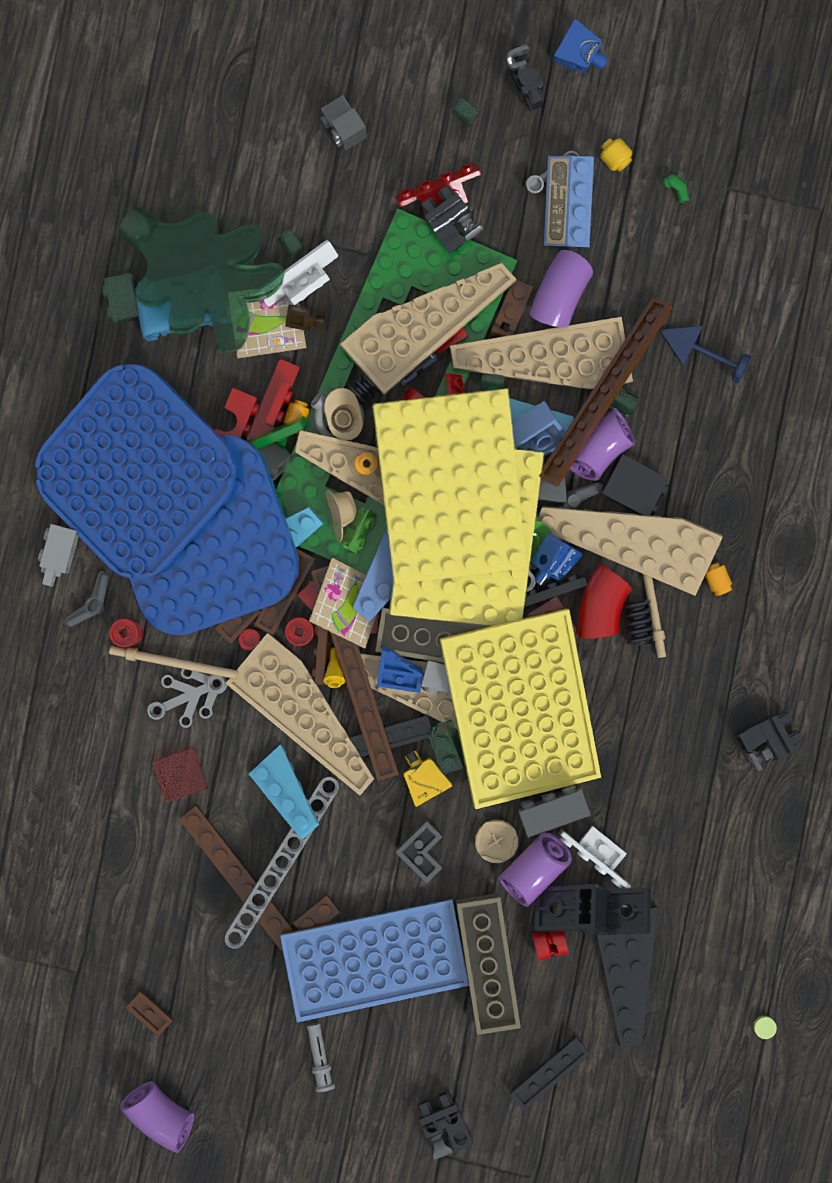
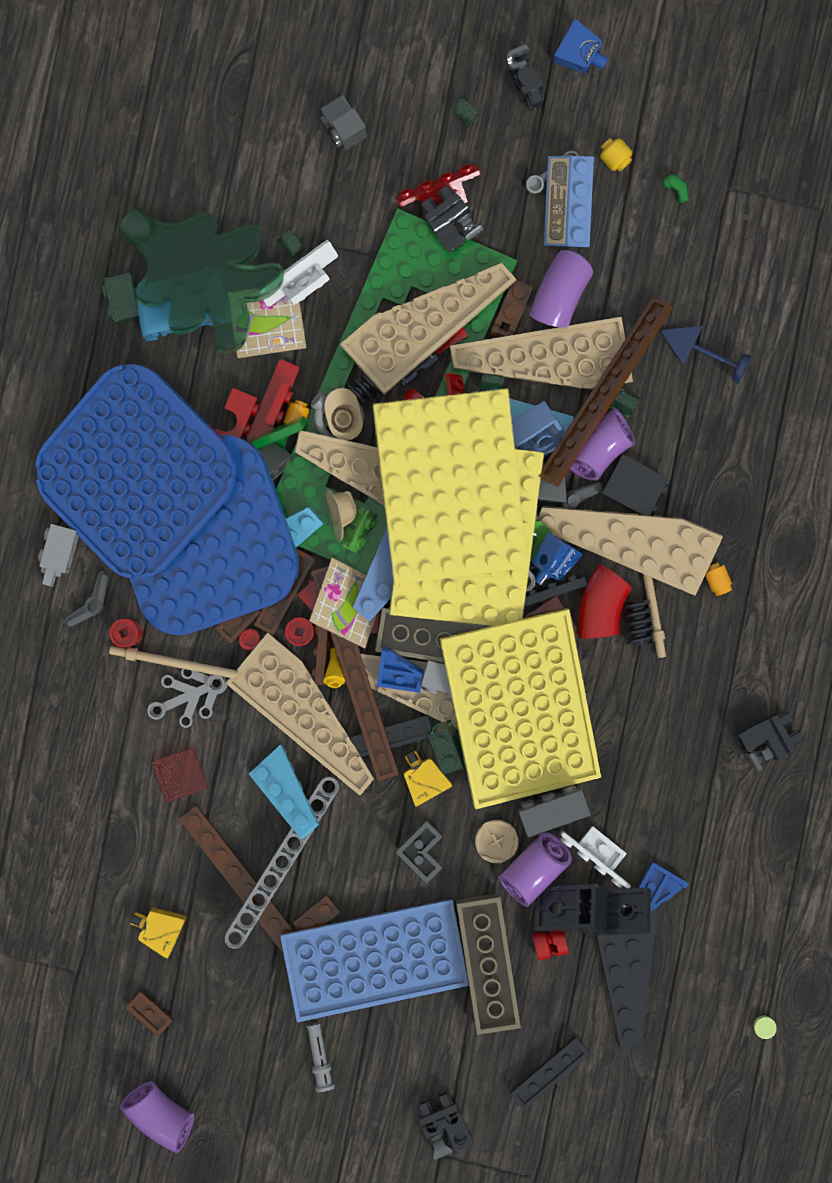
dark brown plate [285,304,325,331] -> none
light orange brick [353,452,377,475] -> none
none -> yellow torso [131,908,187,959]
none -> blue wing [637,862,689,911]

